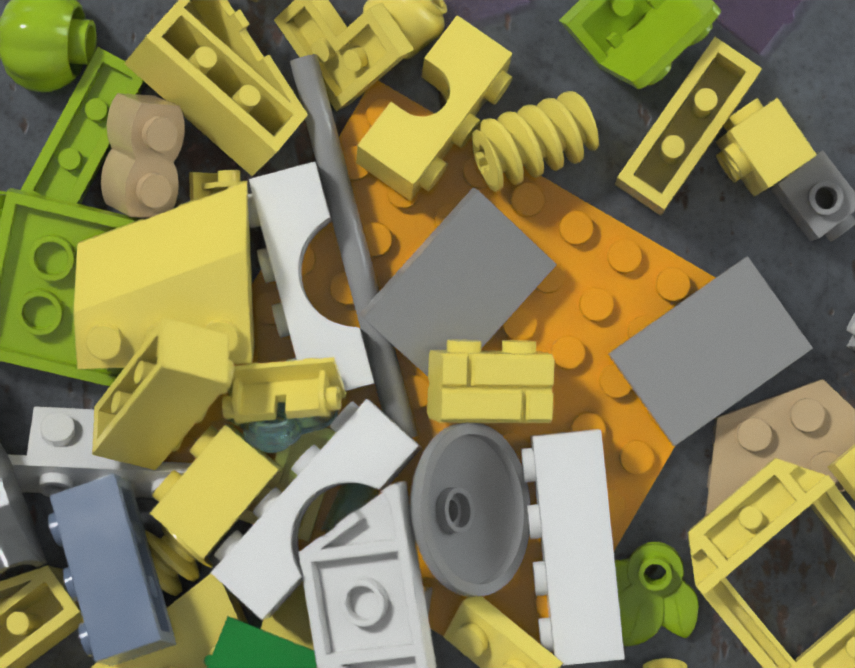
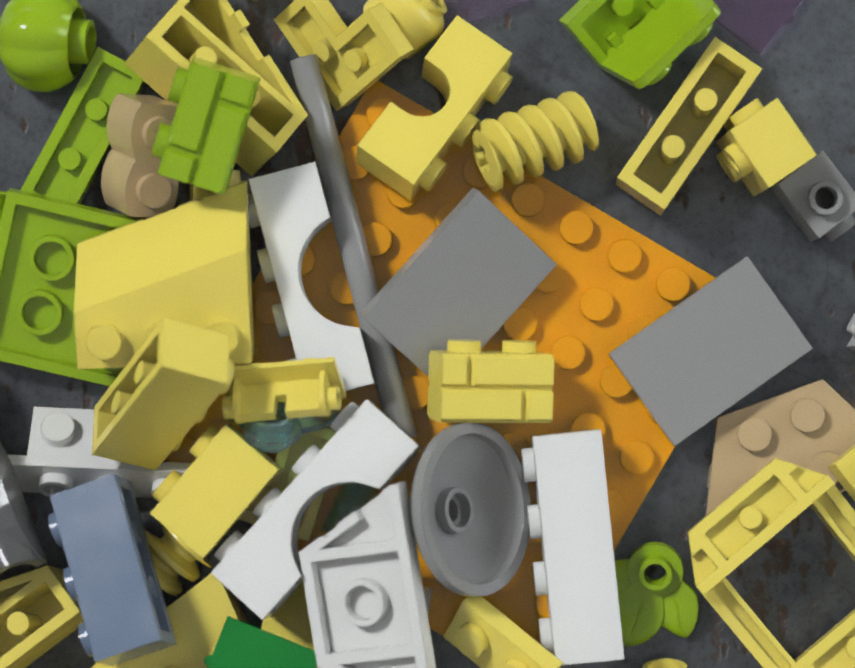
none -> lime brick [151,57,261,194]

